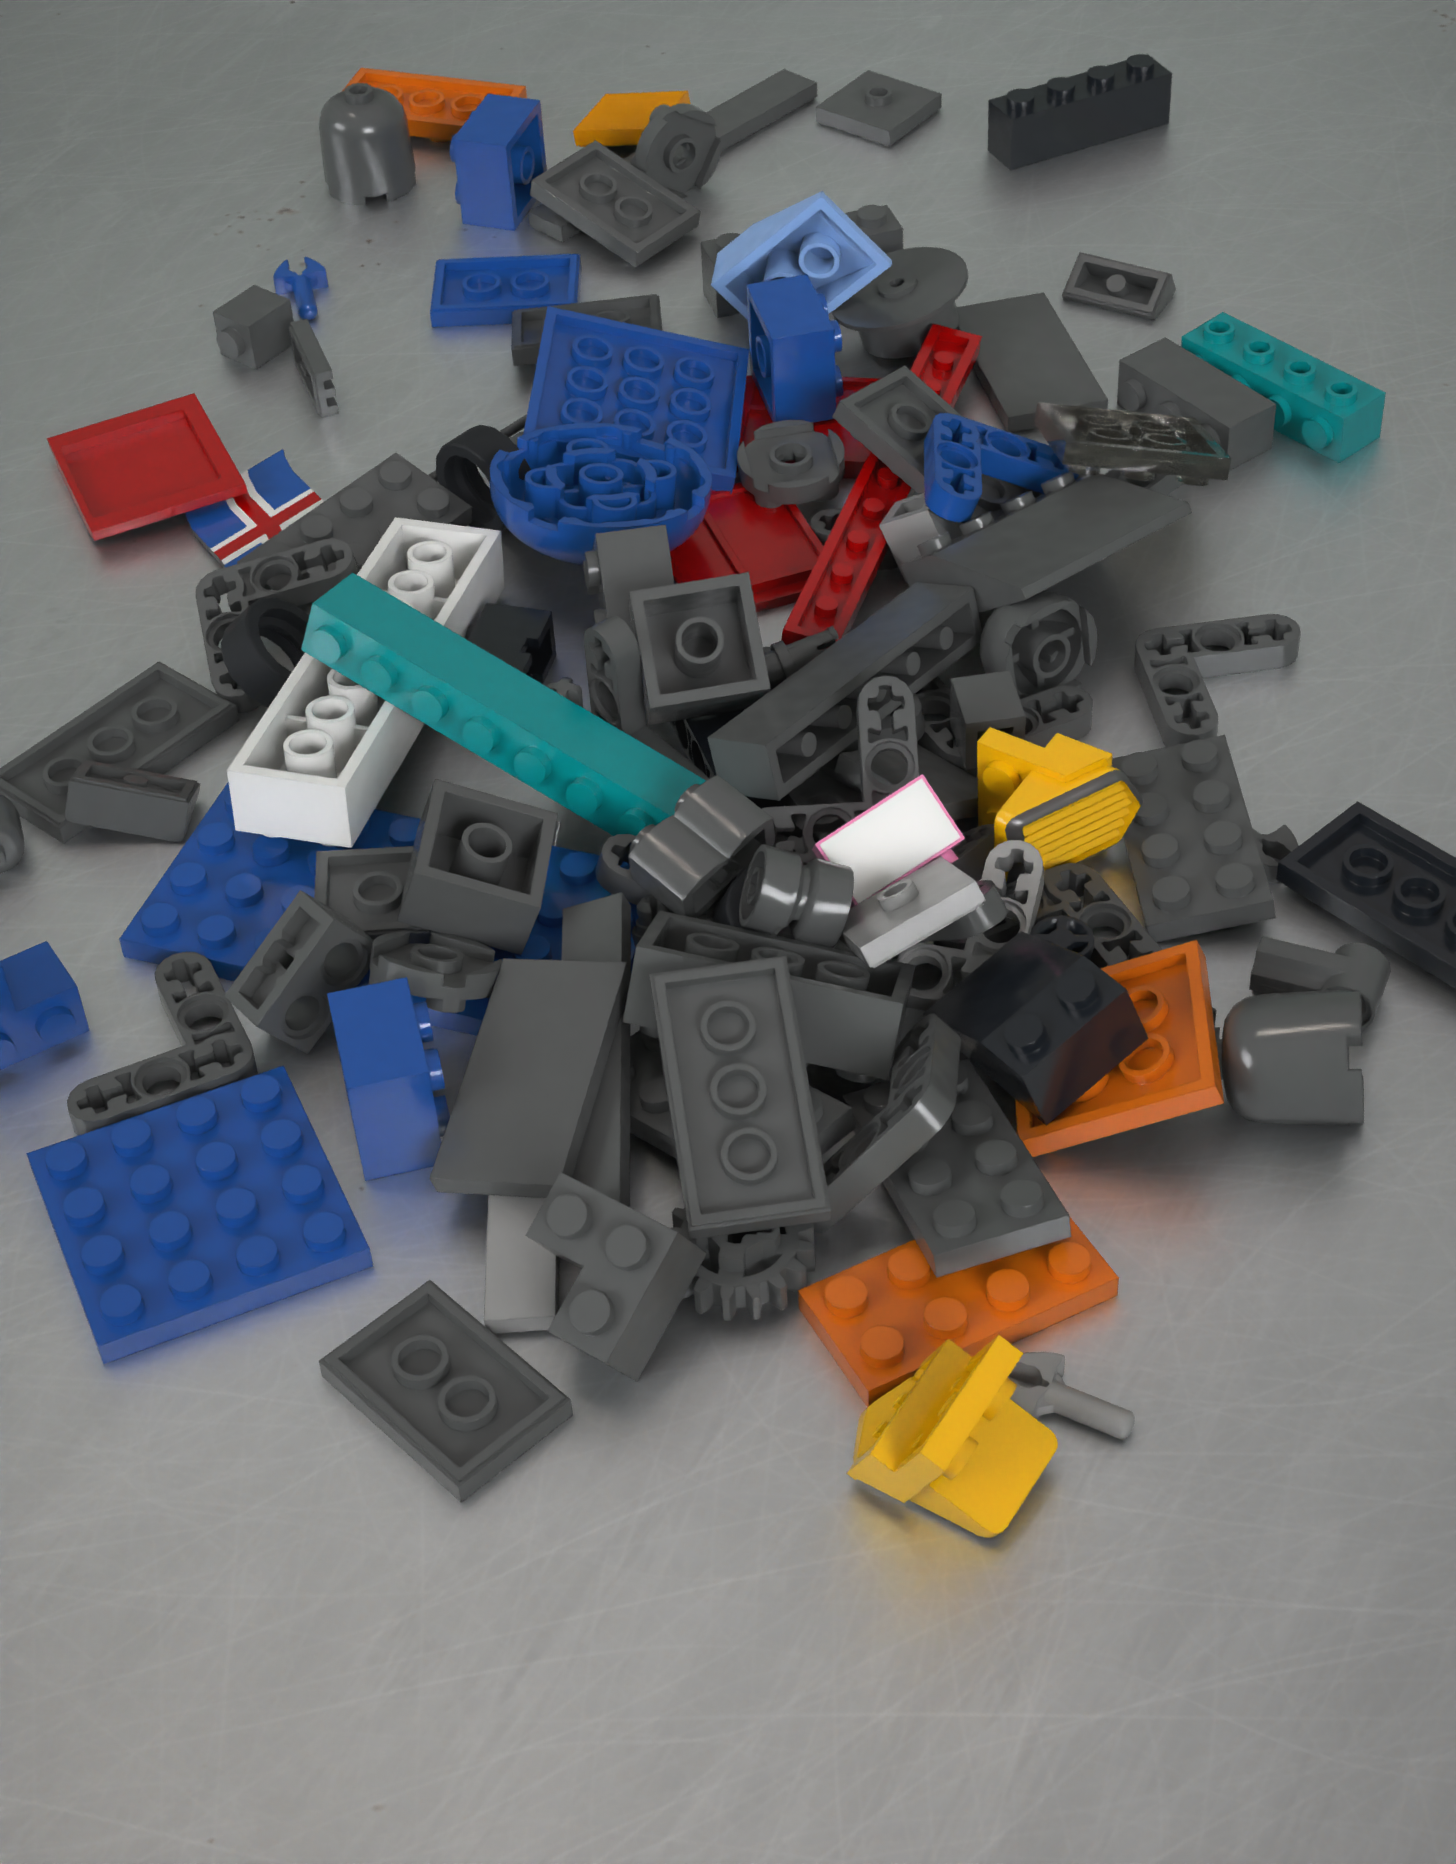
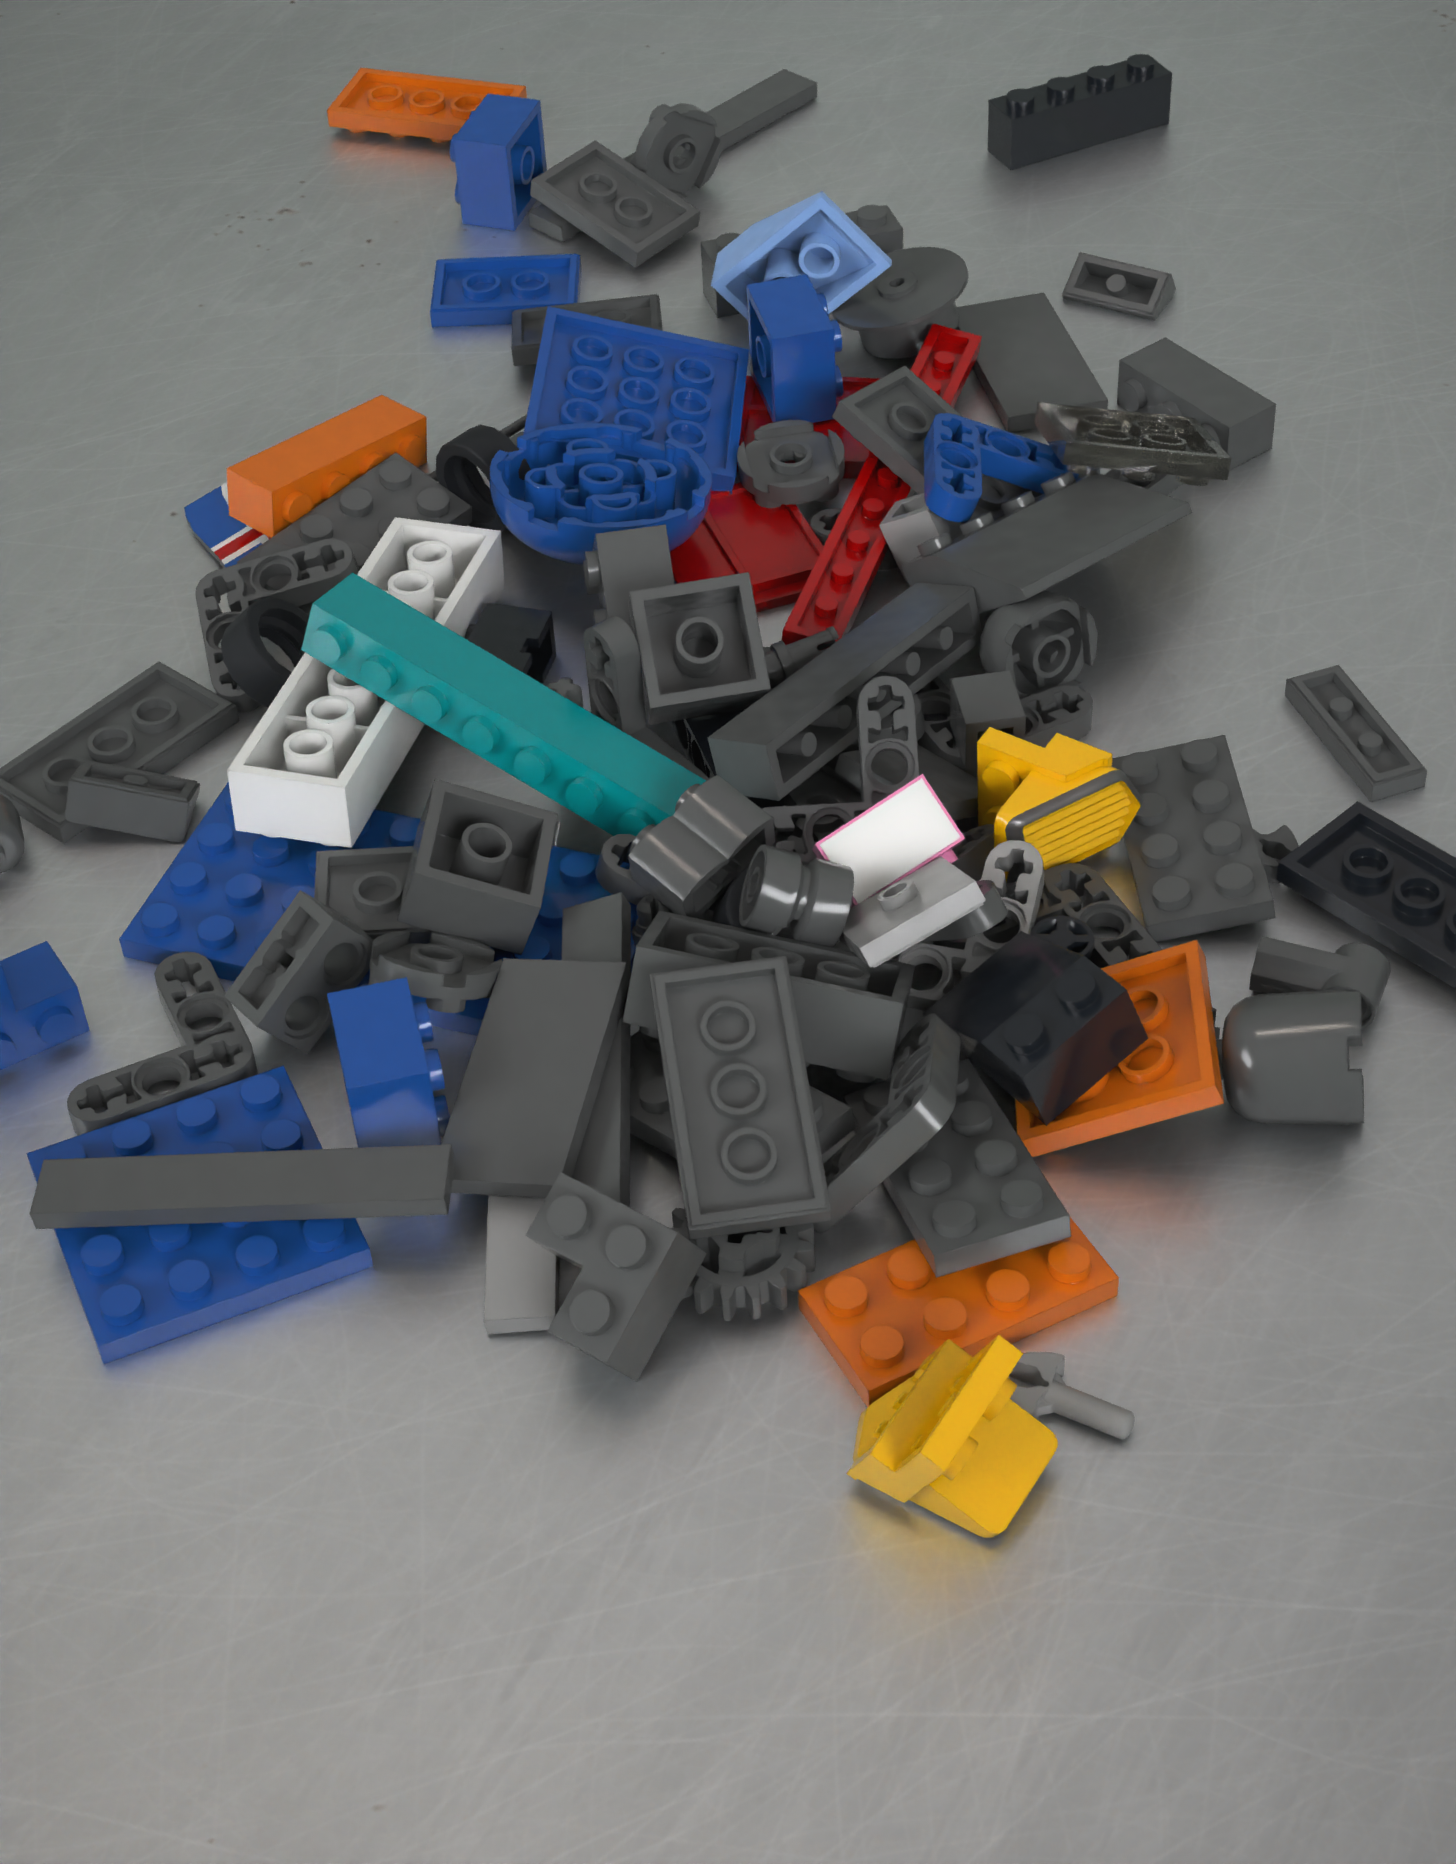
red piece [47,393,248,541] -> none
dark grey brick [213,285,294,369] -> none
blue bar [273,257,329,321] -> none
dark grey tile [289,319,339,417] -> none
dark grey cylinder [319,83,416,206] -> none
dark grey tile [319,1280,573,1503] -> none
light orange tile [573,91,690,147] -> none
dark grey plate [816,70,942,146] -> none
dark grey beam [1134,614,1301,747] -> none
teal brick [1181,312,1386,463] -> none
none -> dark grey tile [30,1144,455,1229]
none -> orange brick [226,395,427,538]
none -> dark grey tile [1285,665,1427,802]

